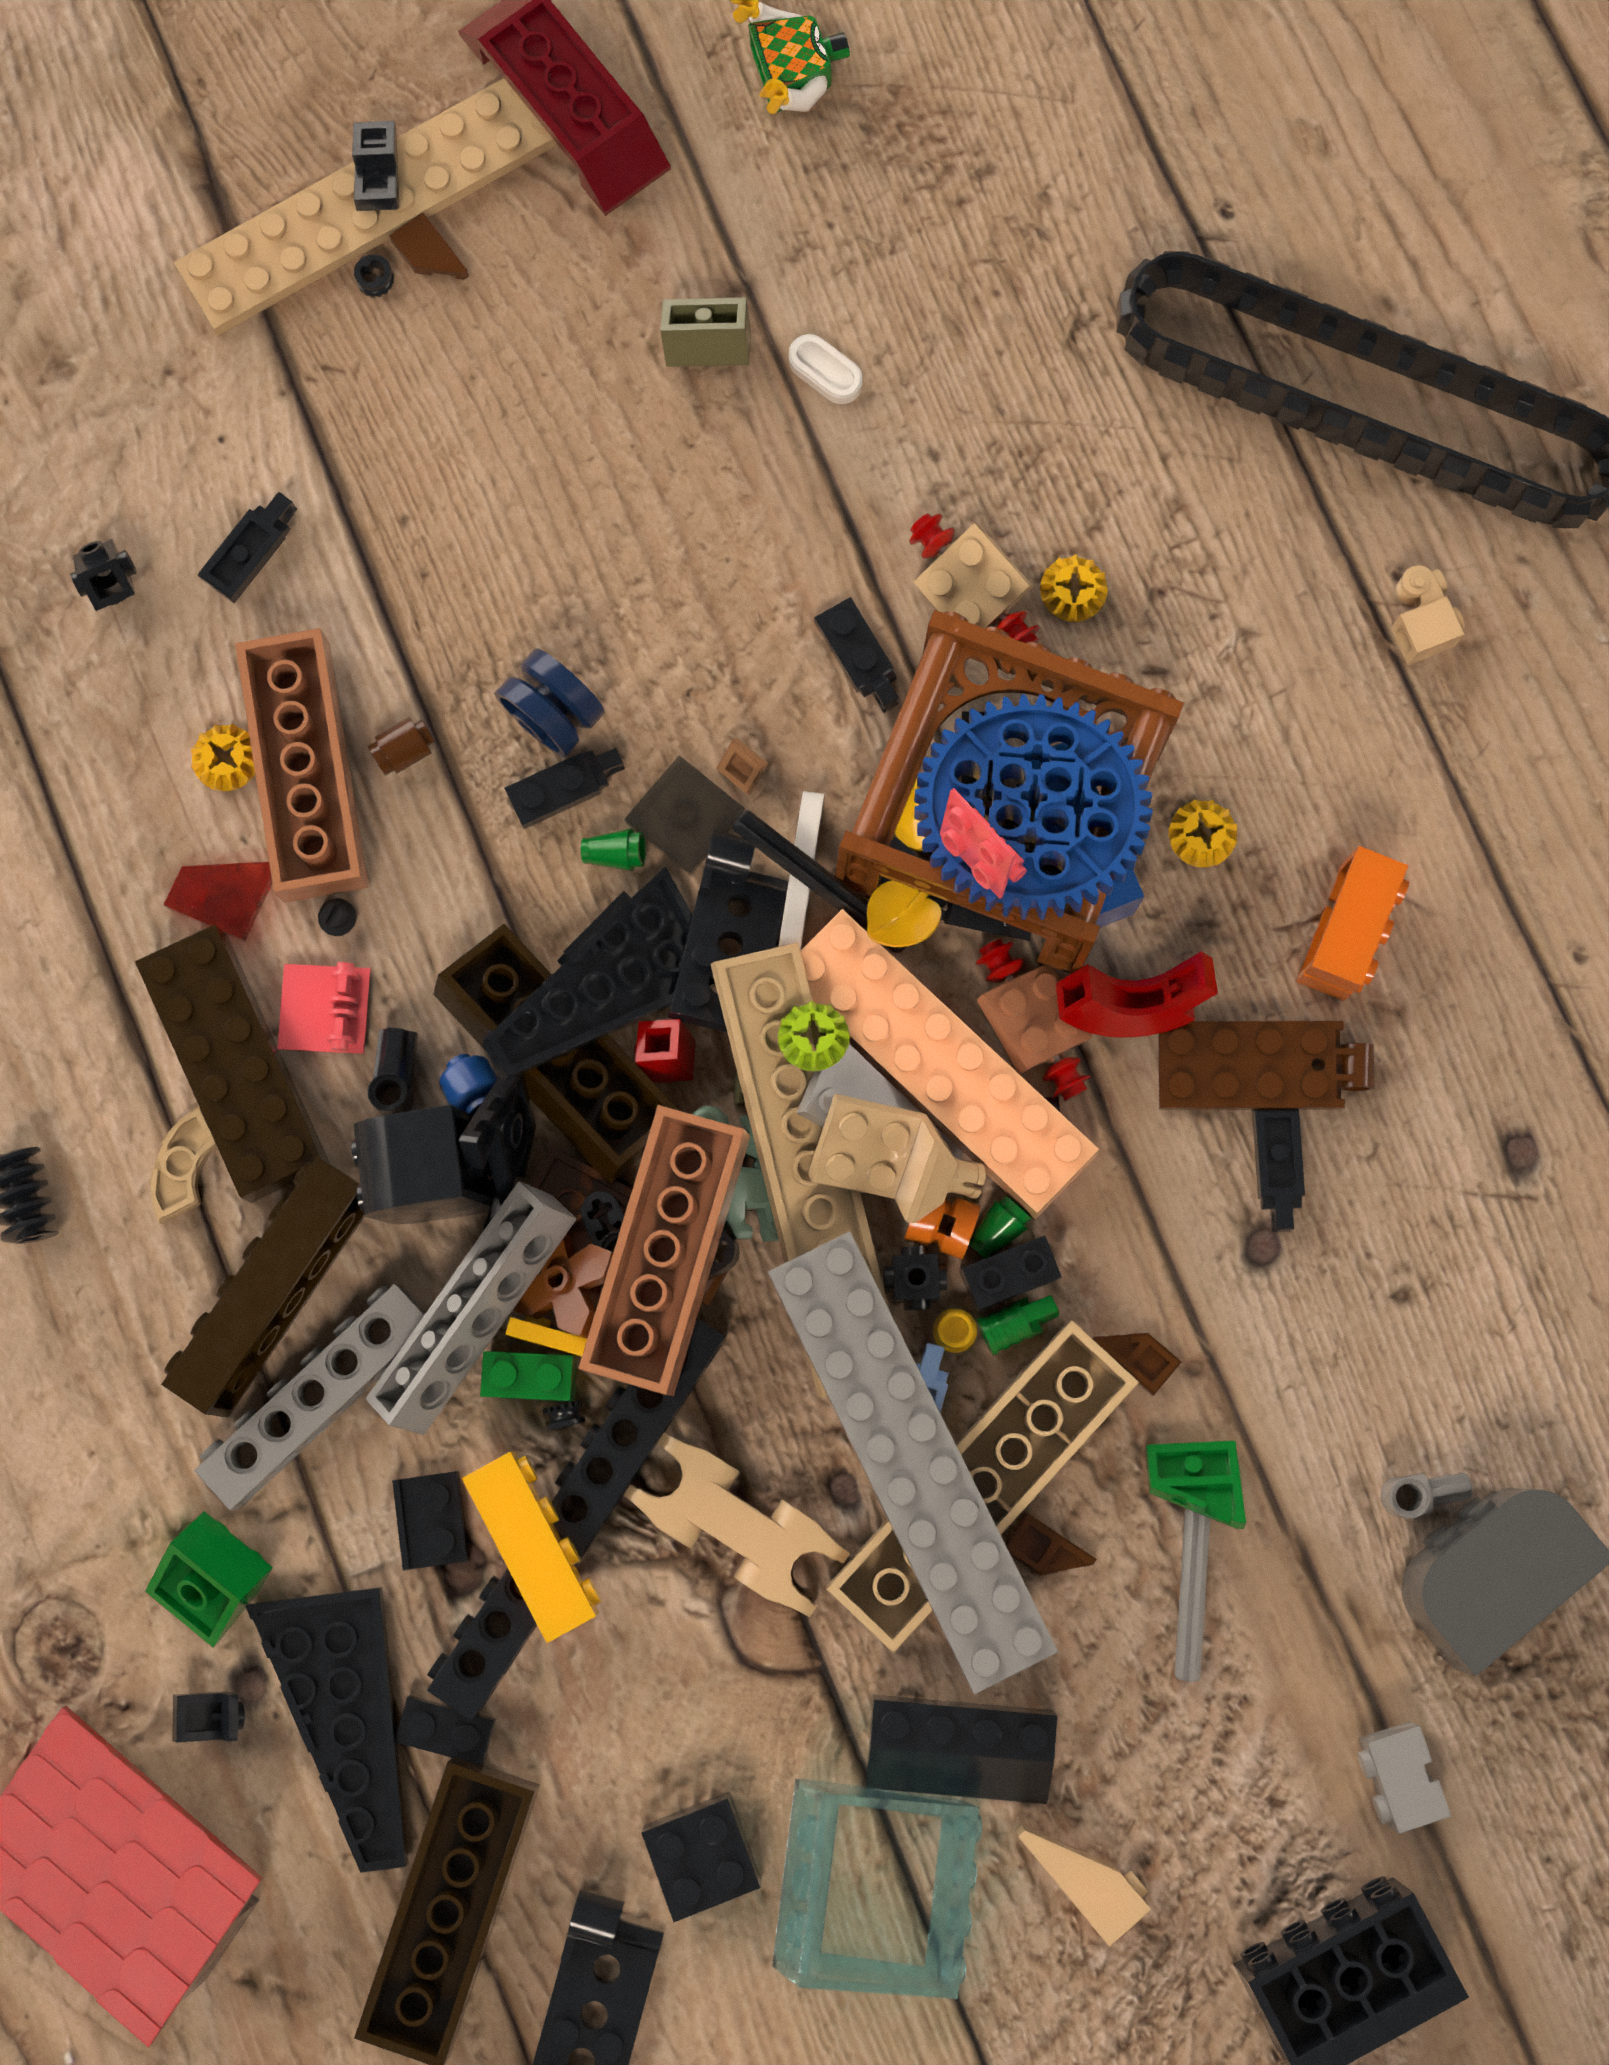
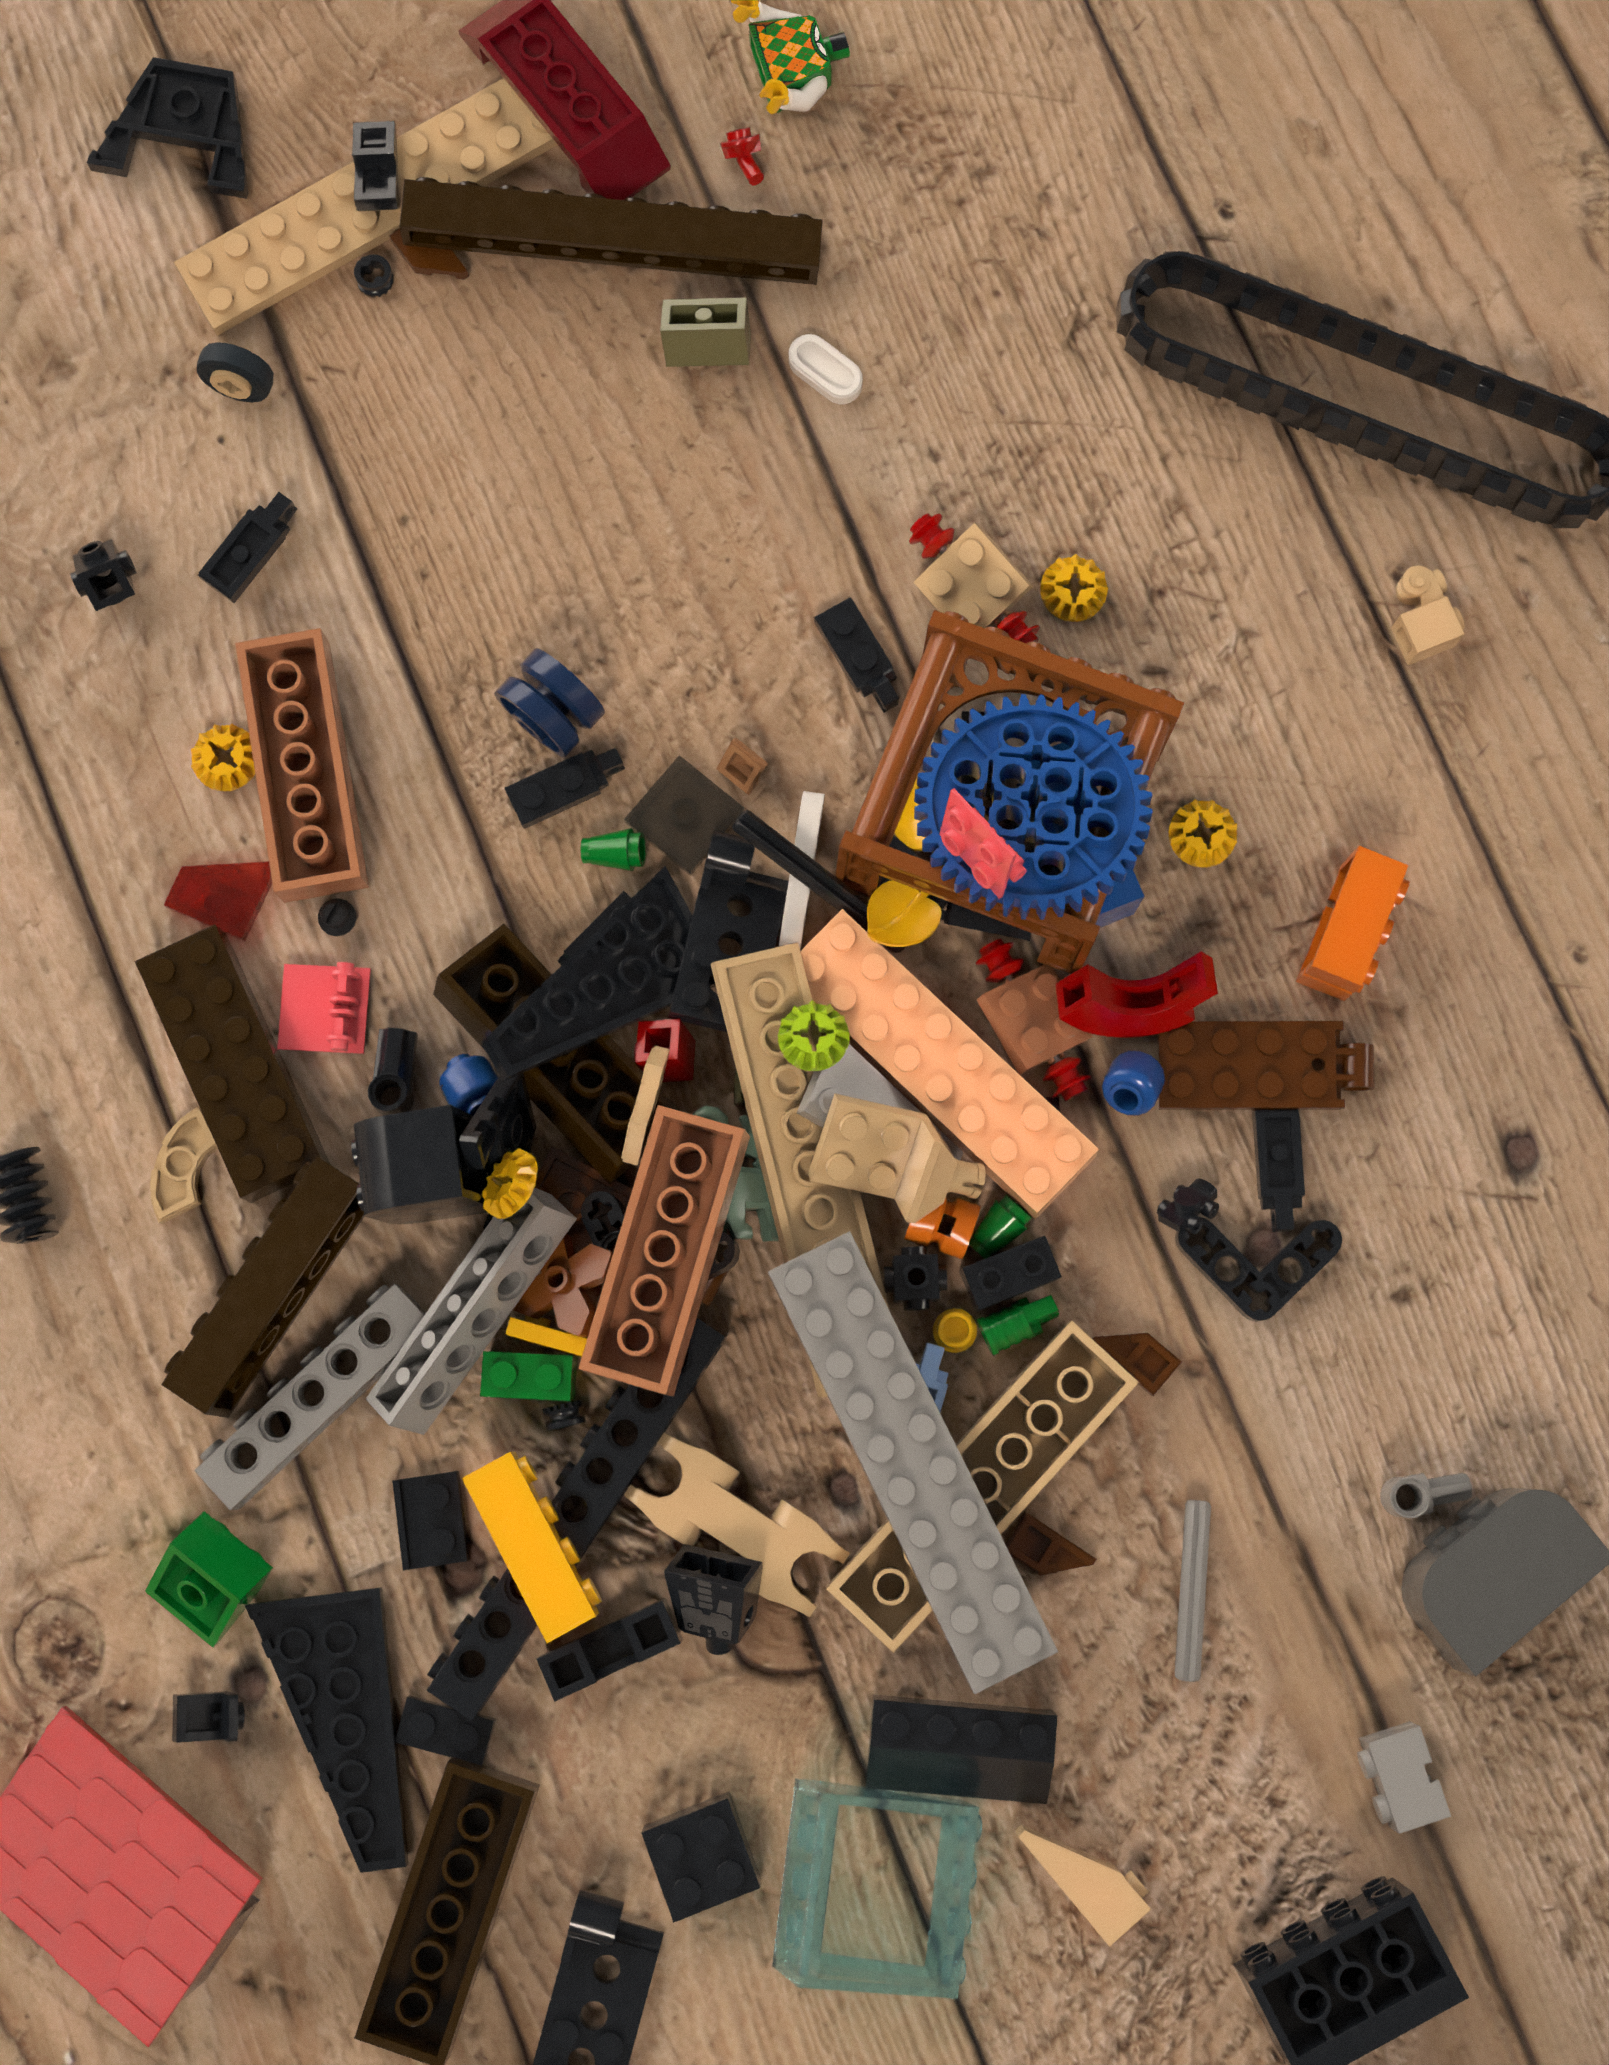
reddish brown brick [368,716,435,776] -> none
green wing [1144,1441,1246,1529] -> none
none -> black wing [87,57,248,199]
none -> black wheel [197,342,274,403]
none -> dark brown brick [399,177,823,285]
none -> yellow gear [481,1148,538,1219]
none -> black arch [536,1598,683,1702]
none -> tan tile [621,1046,670,1166]
none -> black torso [664,1544,763,1655]
none -> red plate [720,127,764,186]
none -> blue head [1102,1051,1165,1116]
none -> black piece [1157,1178,1219,1234]
none -> black beam [1175,1217,1342,1322]

